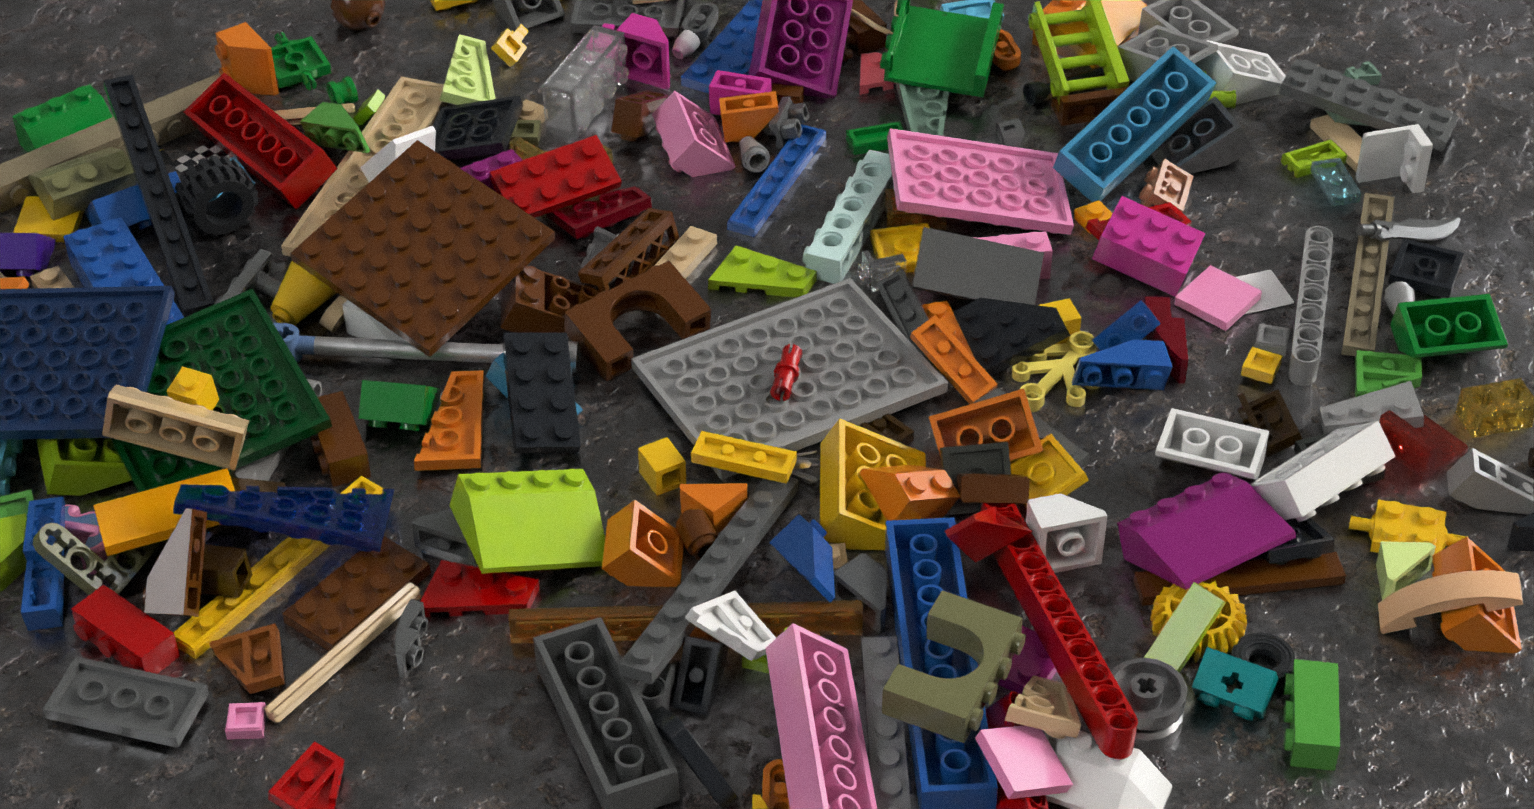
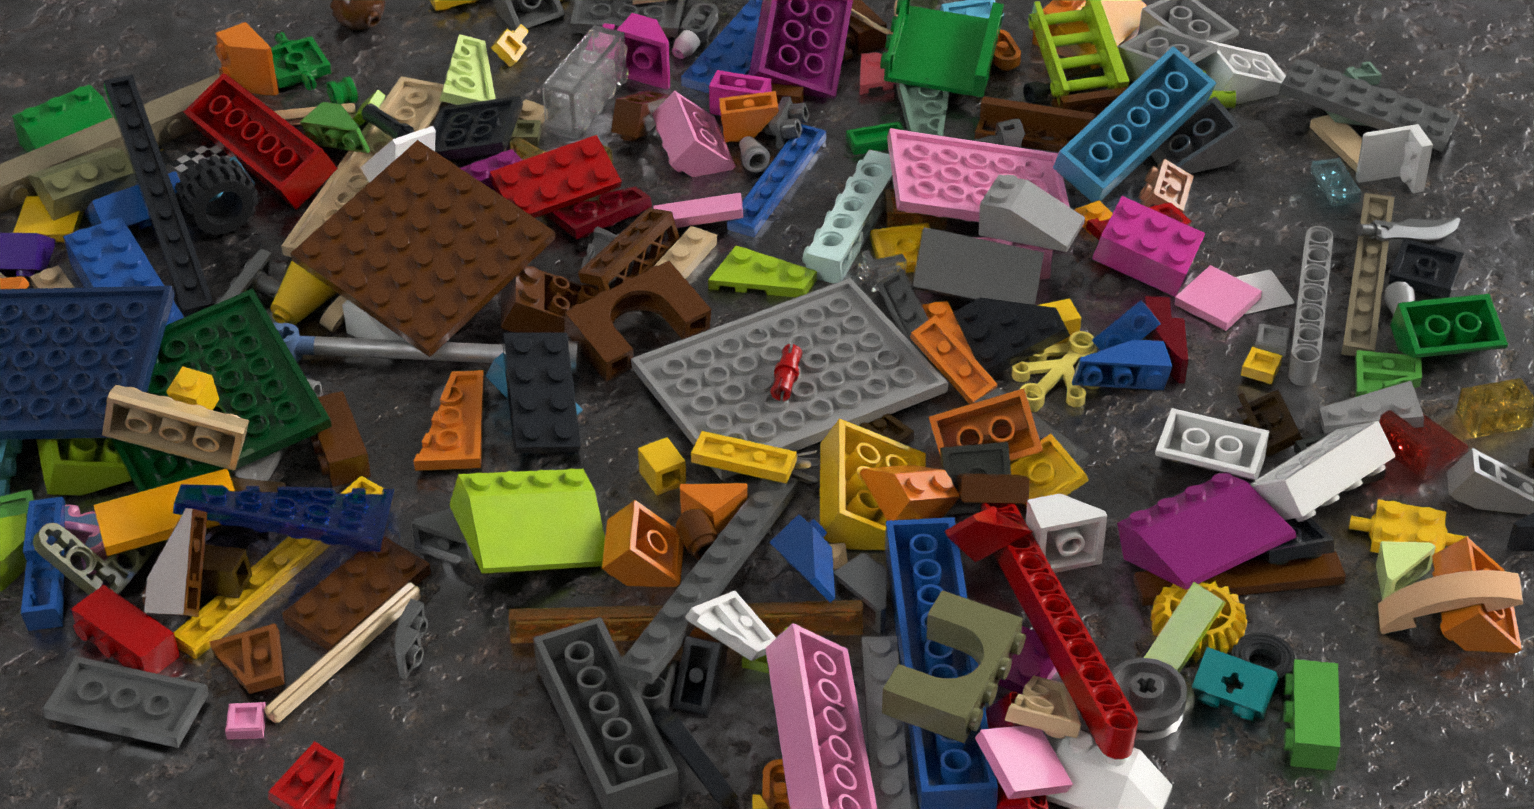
green slope [358,380,441,431] -> none
red wing [420,560,540,617] -> none
lime tile [1281,139,1347,178] -> none
none -> black pin [361,103,414,139]
none -> bright pink tile [653,193,743,228]
none -> reddish brown fence [975,96,1096,152]
none -> light grey slope [979,175,1085,252]

